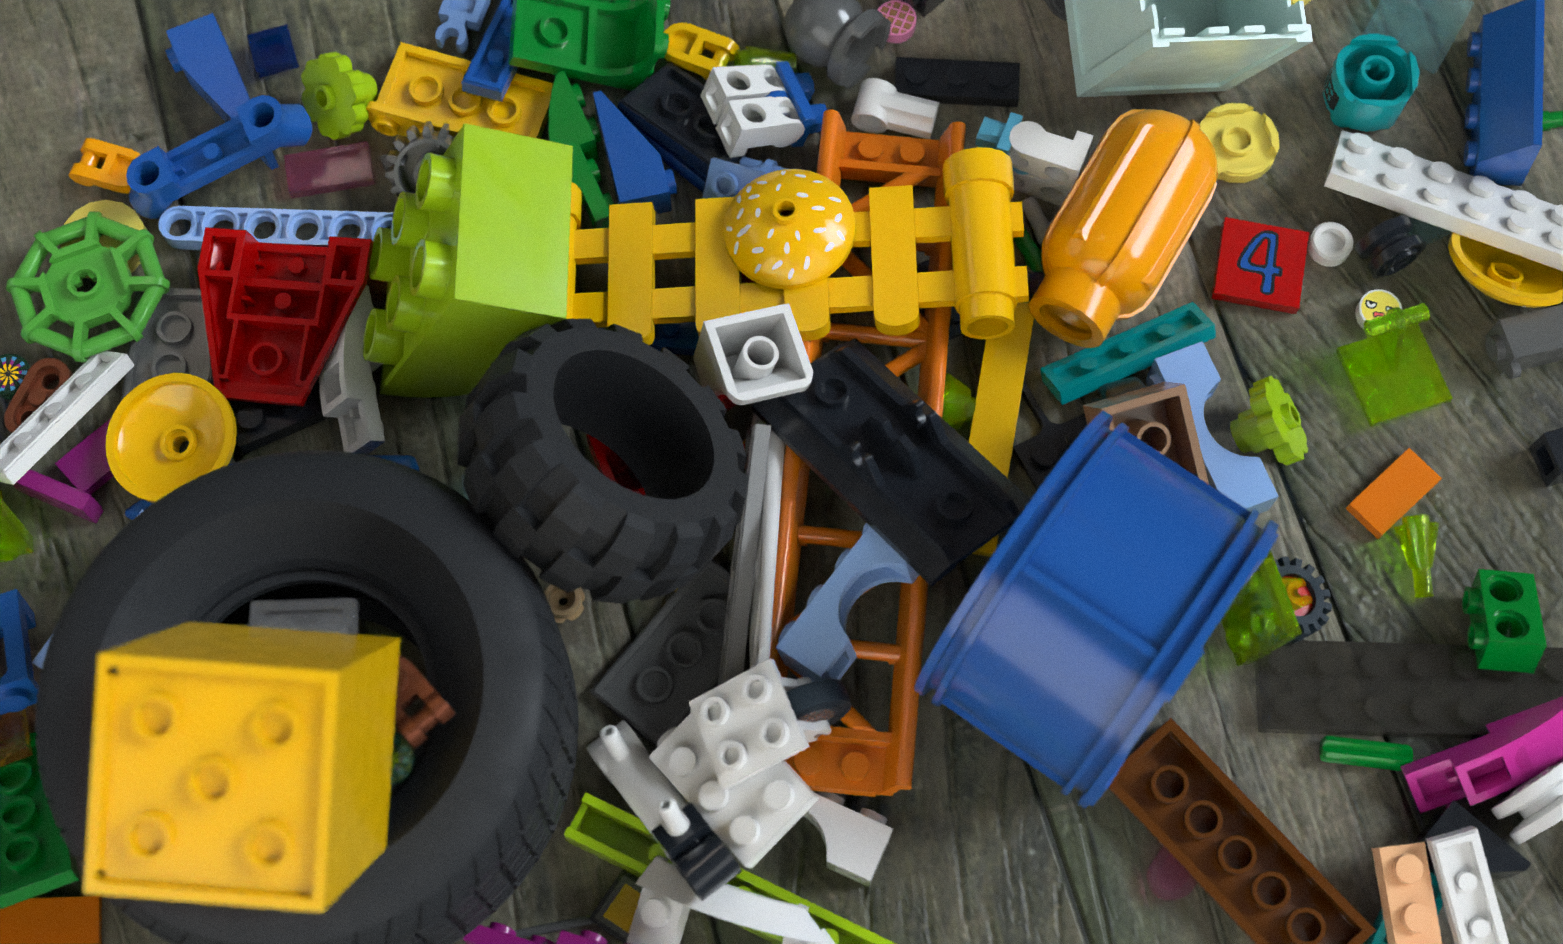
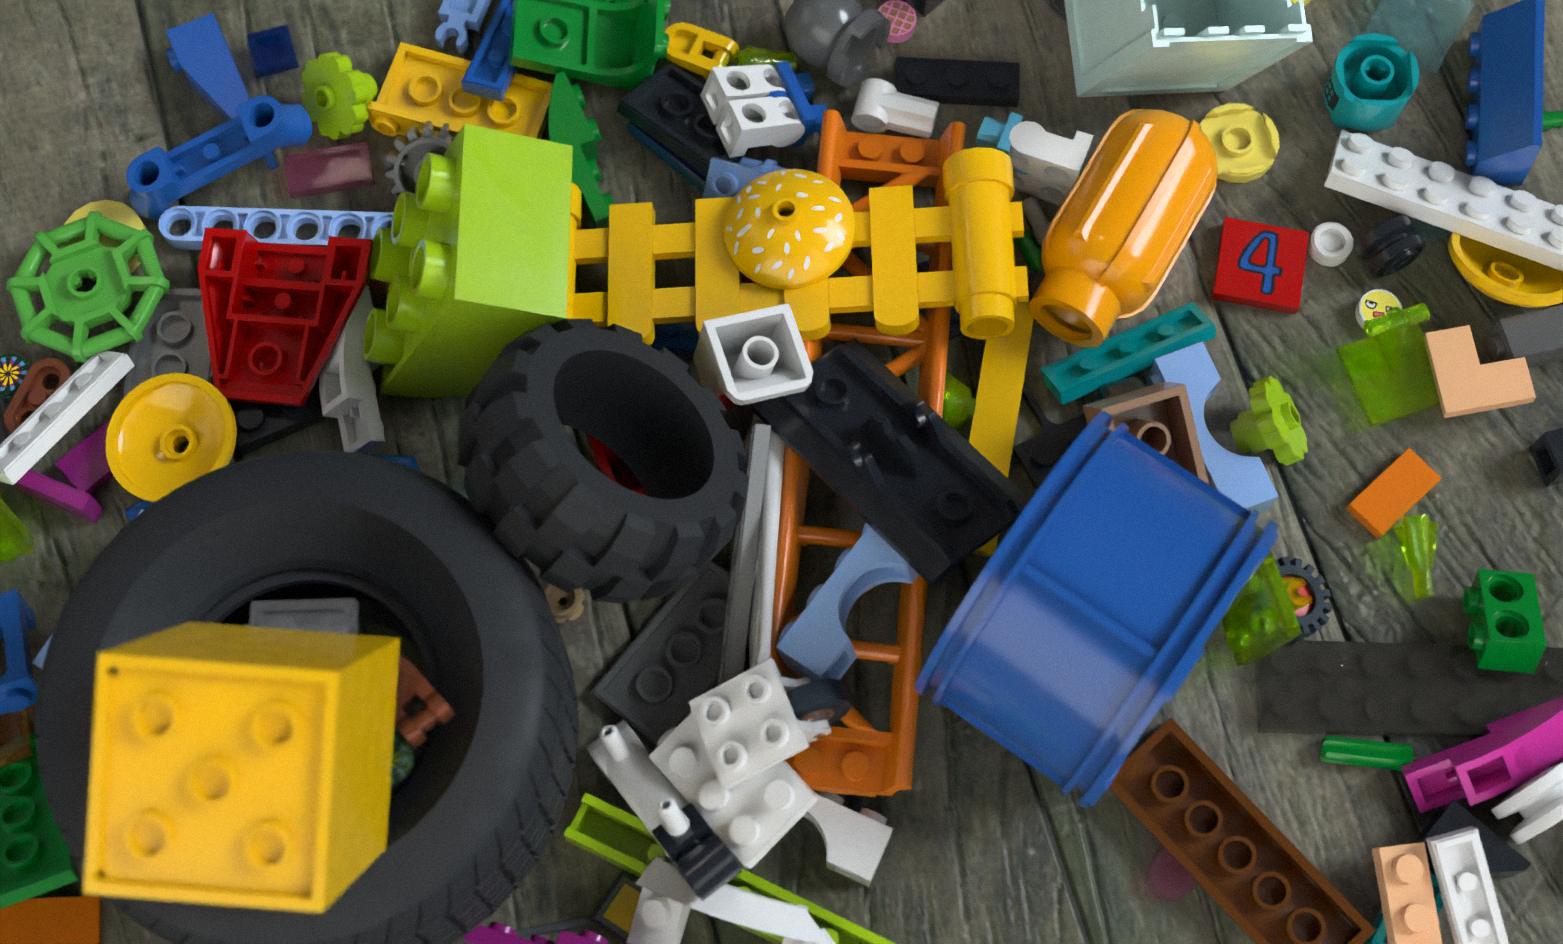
light orange plate [68,138,140,194] -> none
blue slope [593,91,677,214] -> none
none -> light nougat tile [1424,325,1536,418]

